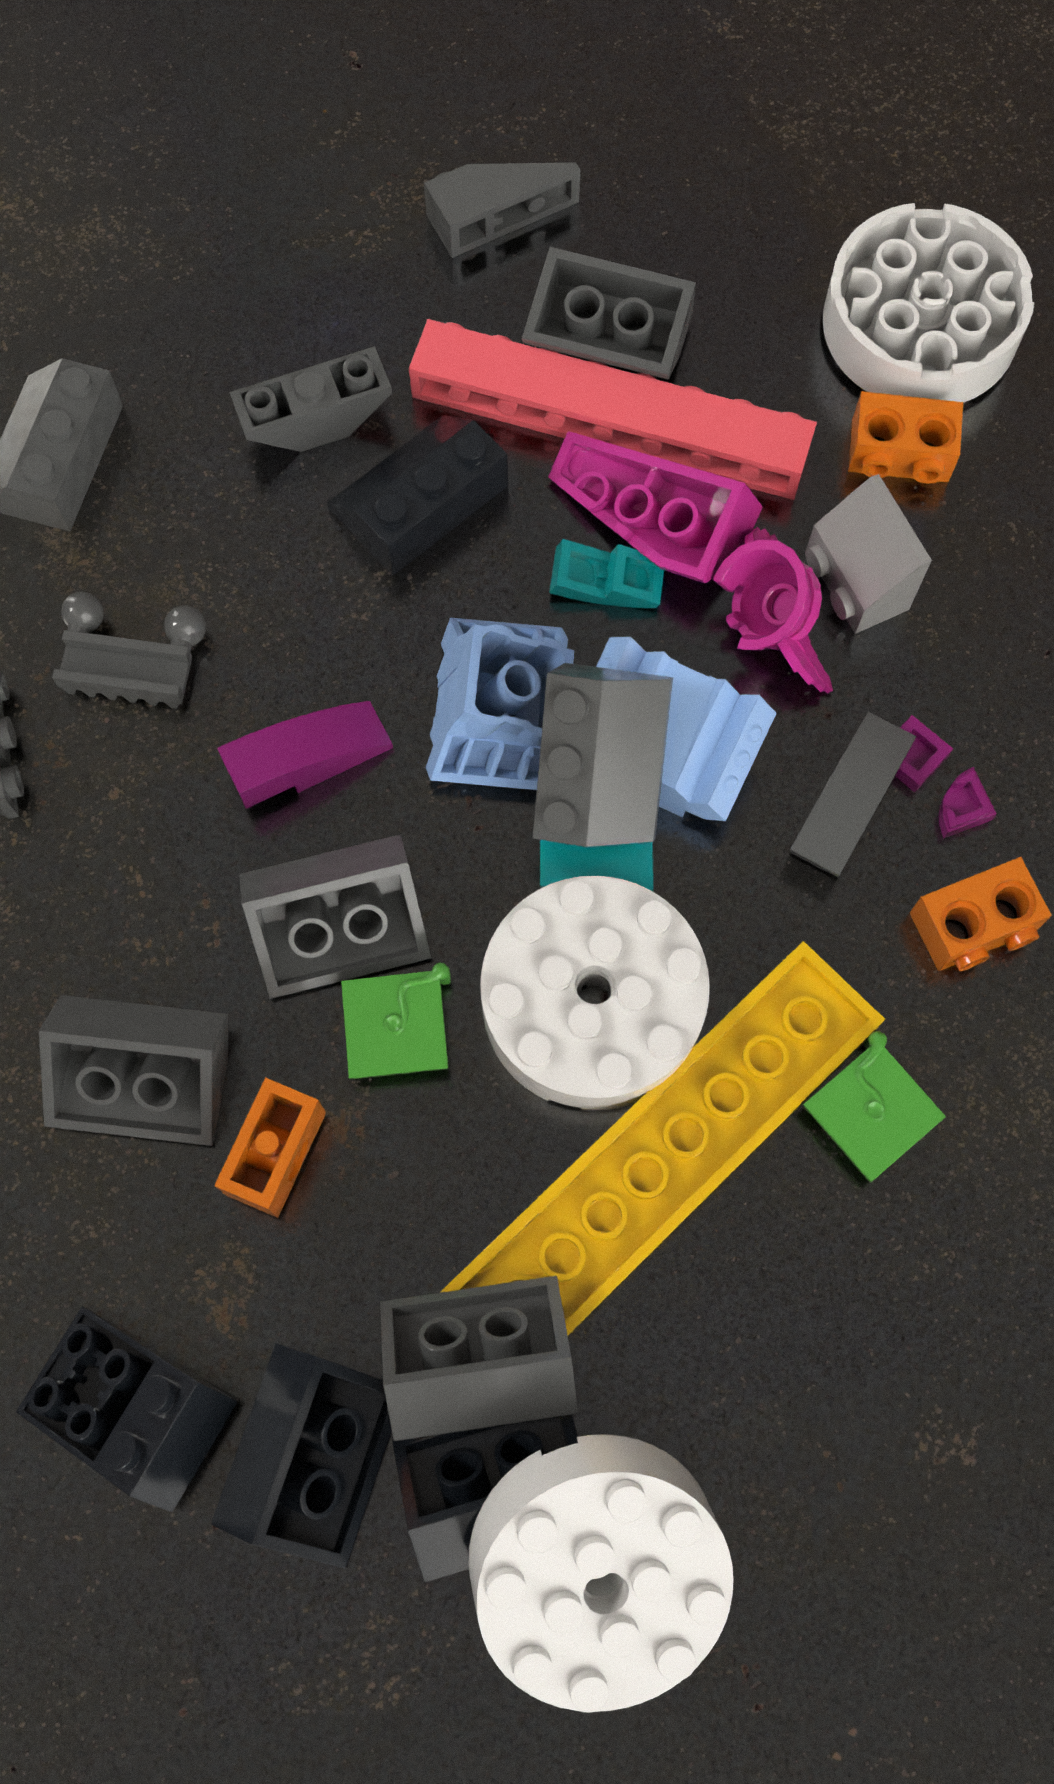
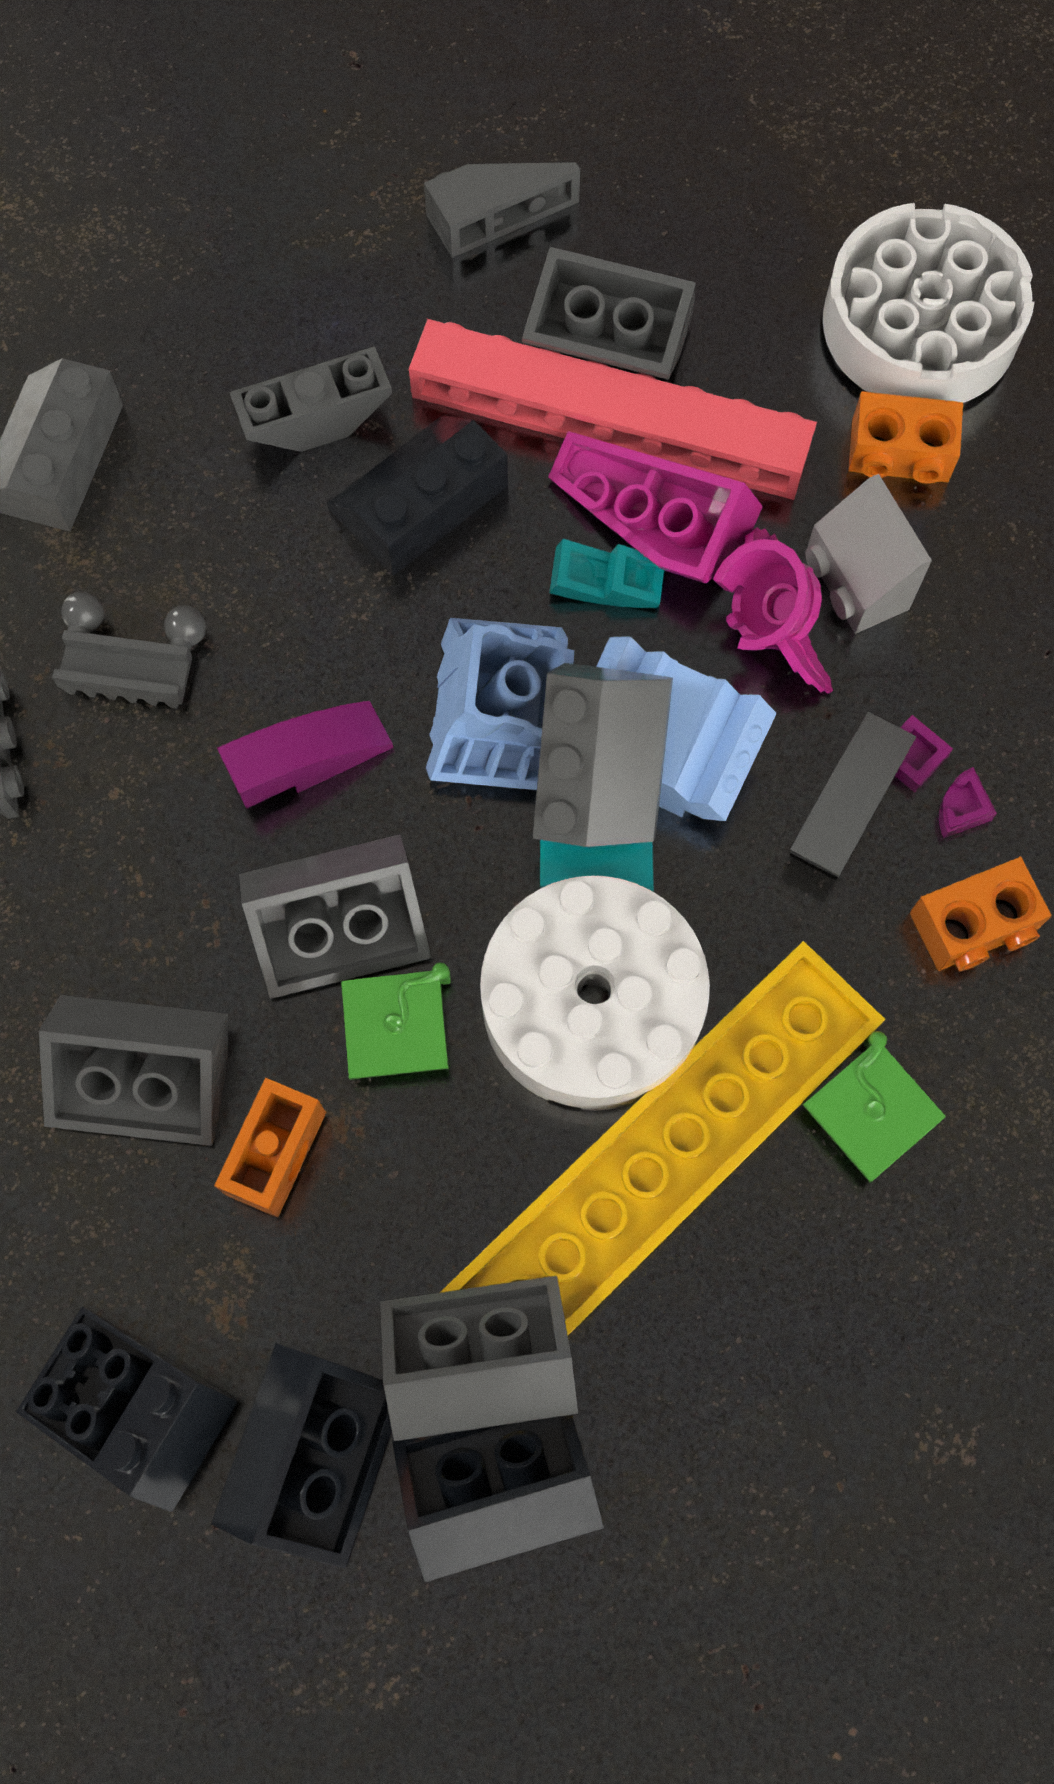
white brick [468,1434,733,1713] -> none

